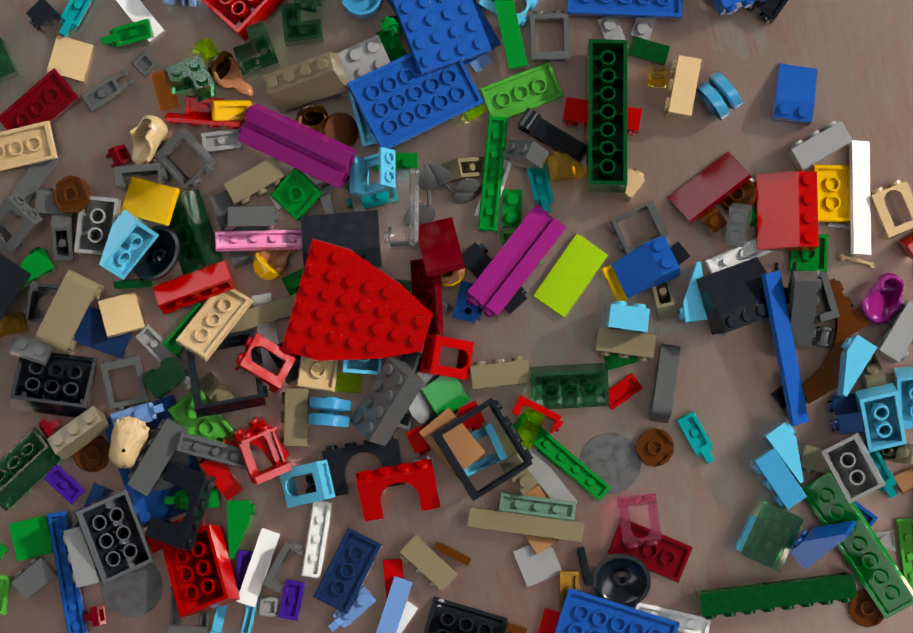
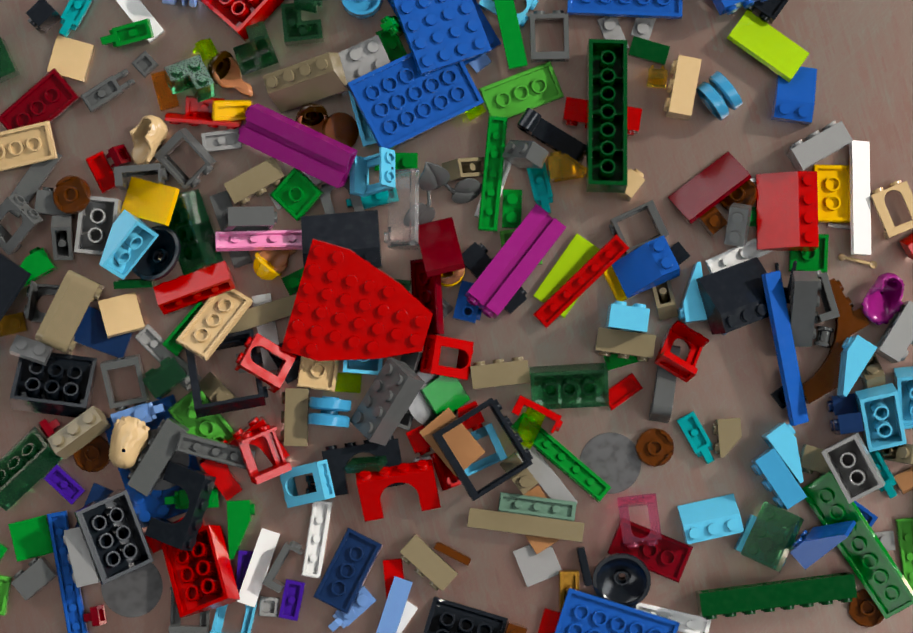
none -> red tile [85,151,116,194]
none -> clear green tile [345,456,388,474]
none -> red tile [430,453,461,491]
none -> red tile [533,234,629,328]
none -> red panel [655,320,709,383]
none -> medium azure slope [677,494,744,545]
none -> dark tan slope [713,418,742,458]
none -> lime tile [727,9,810,82]

